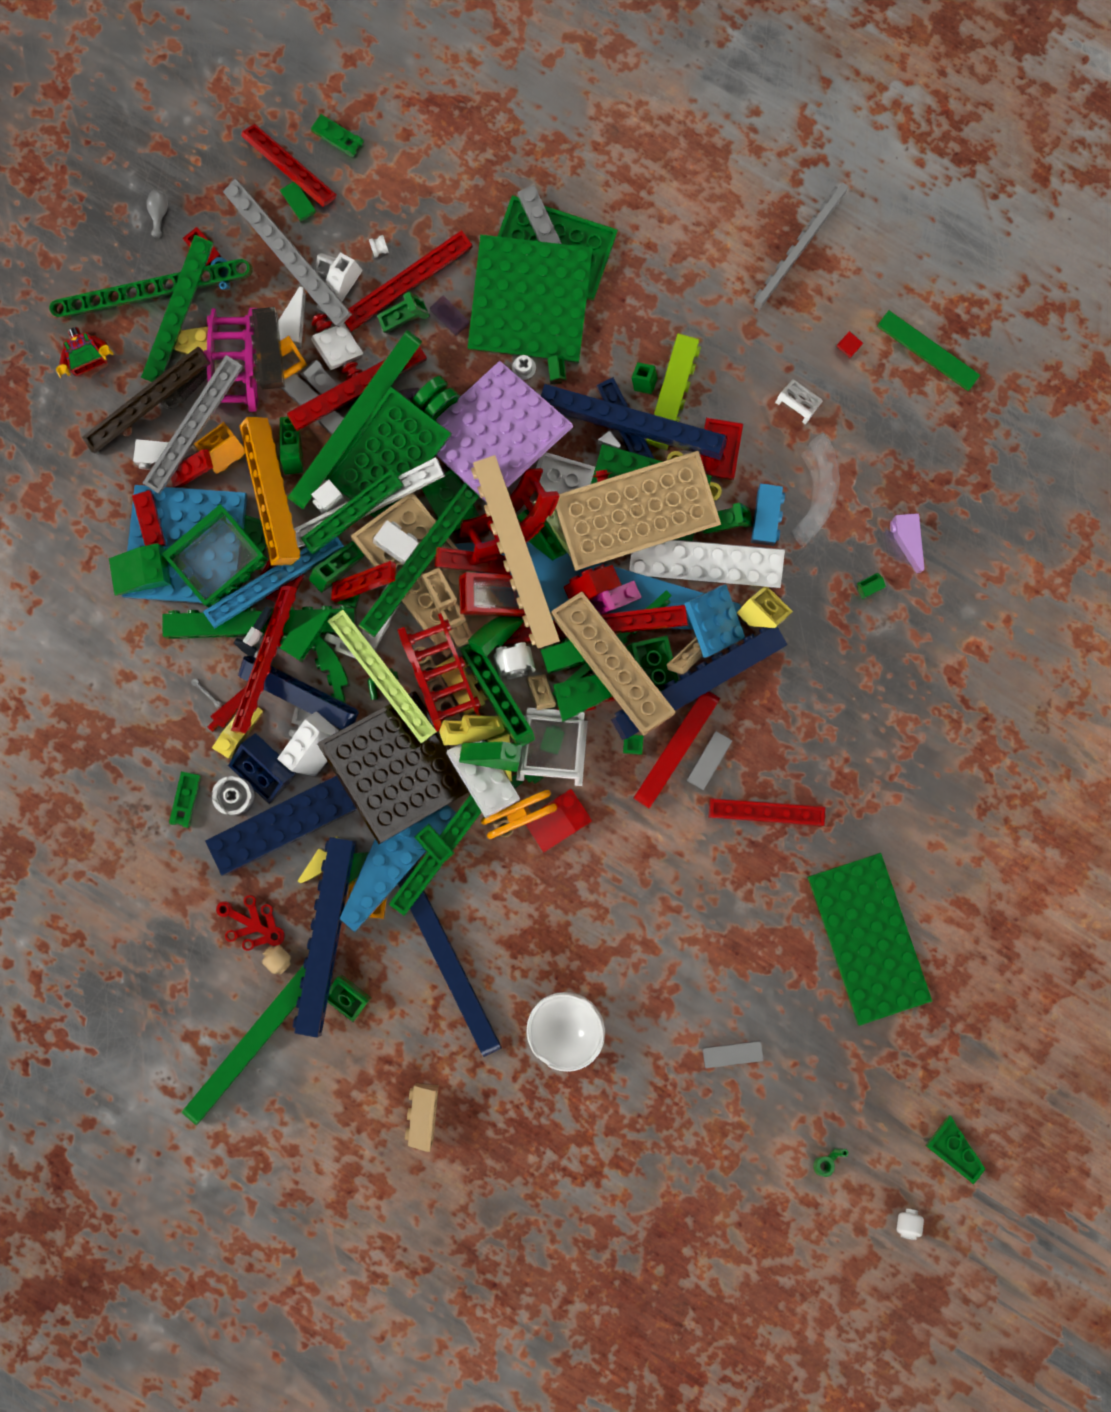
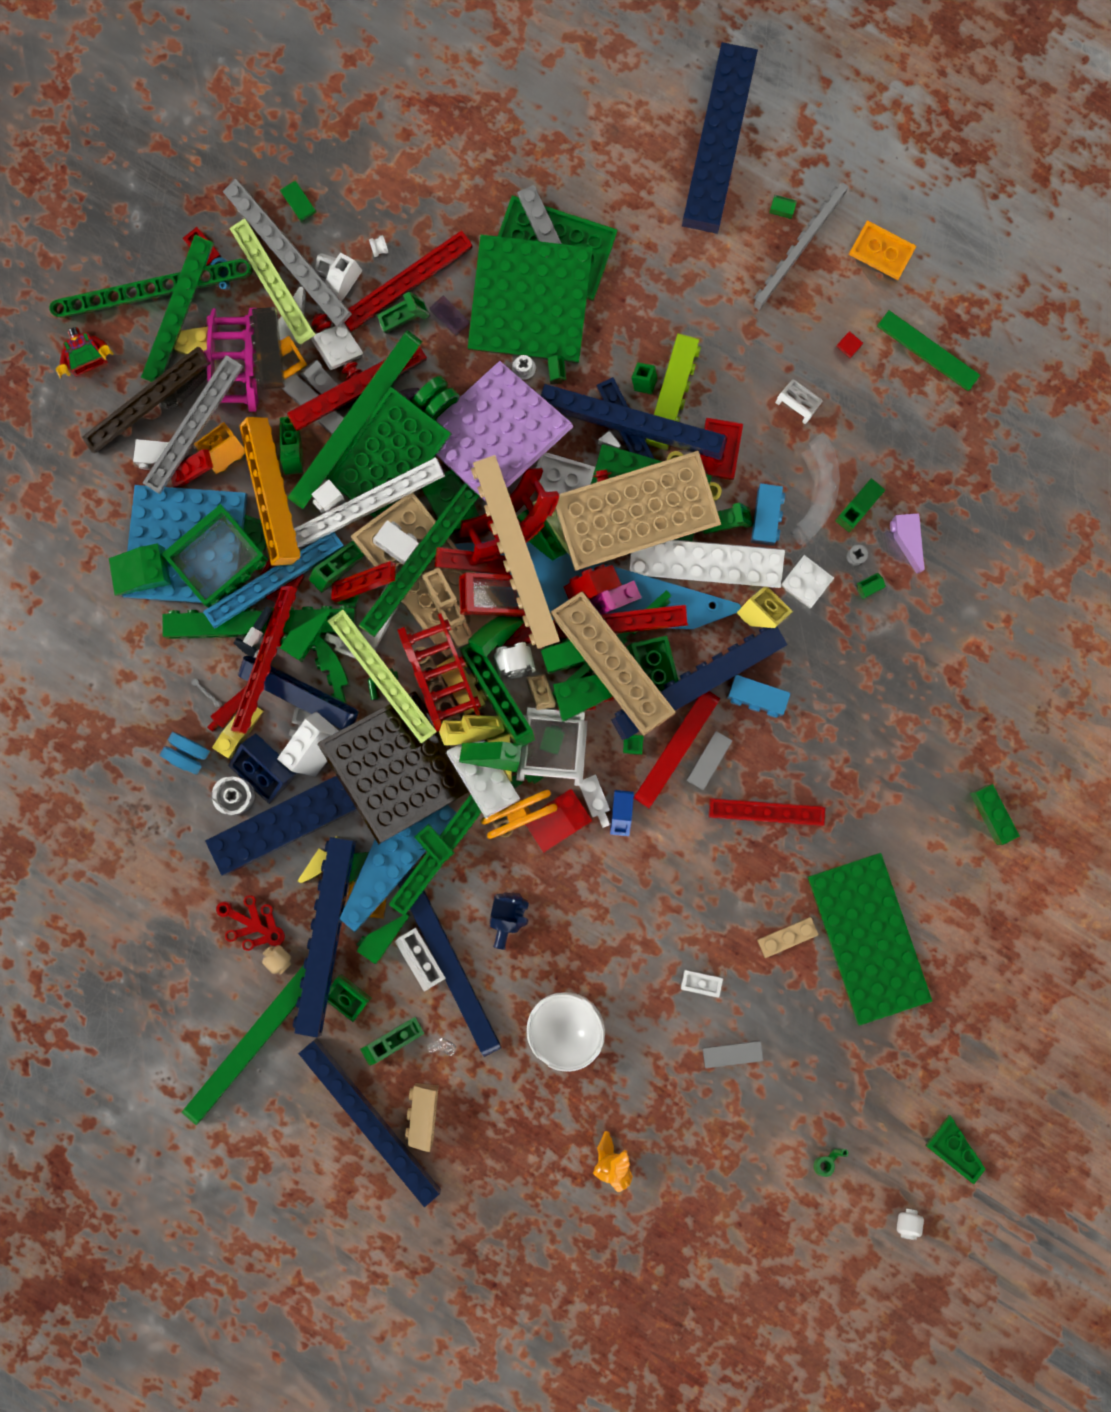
red plate [132,490,166,546] -> none
light grey piece [147,189,168,237] -> none
green plate [169,771,201,828] -> none
red tile [241,124,337,207] -> none
green tile [301,469,404,554] -> none
green plate [311,114,364,157] -> none
tan tile [667,637,703,674] -> none
dark azure plate [684,584,745,657] -> none
none -> dark azure wheel [159,731,210,775]
none -> yellowish green plate [229,218,316,345]
none -> dark blue brick [298,1038,441,1208]
none -> green slope [357,913,411,964]
none -> green slope [360,1017,425,1066]
none -> white brick [395,928,446,992]
none -> clear arm [426,1038,456,1056]
none -> dark blue piece [490,892,529,950]
none -> white plate [580,775,610,828]
none -> light orange helmet [593,1131,633,1192]
none -> blue slope [610,790,634,836]
none -> white plate [680,970,723,998]
none -> dark blue brick [682,42,758,234]
none -> dark azure brick [727,675,791,718]
none -> tan plate [757,917,818,958]
none -> green piece [769,194,797,219]
none -> white plate [781,555,834,608]
none -> green slope [835,478,885,533]
none -> light grey wheel [847,545,868,566]
none -> light orange plate [848,220,917,280]
none -> green brick [970,784,1020,845]

